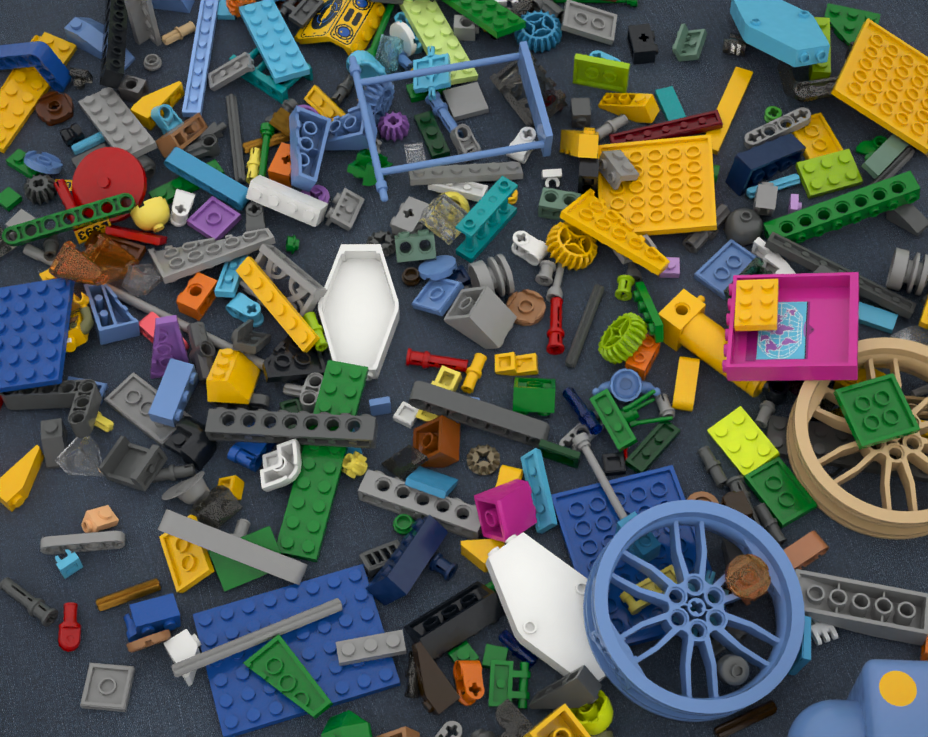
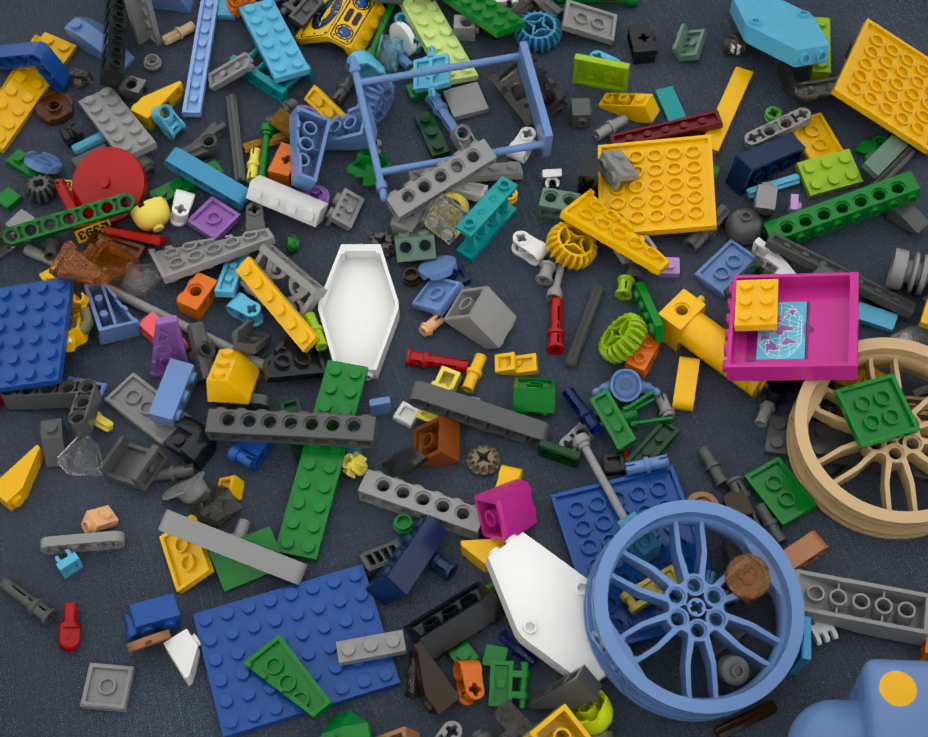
pearl gold axle [96,578,161,611] -> none
medium nougat slope [155,112,208,158] -> none
light grey axle [171,598,342,677] -> none
white brick [260,438,302,492] -> none
light grey beam [283,373,323,414] -> none
medium lavender gear [378,111,410,143] -> none
clear tile [404,142,426,164] -> none
dark azure tile [405,466,459,499] -> none
light grey wheel [468,254,515,297] -> none
medium nougat tile [506,289,546,326] -> none
medium azure plate [520,448,558,534] -> none
yellow wedge [560,127,599,158] -> none
neon yellow plate [707,406,780,477] -> none
green plate [824,3,881,51] -> none
none -> light grey brick [386,139,497,223]
none -> light nougat pin [419,314,444,337]
none -> medium blue pin [625,454,670,476]

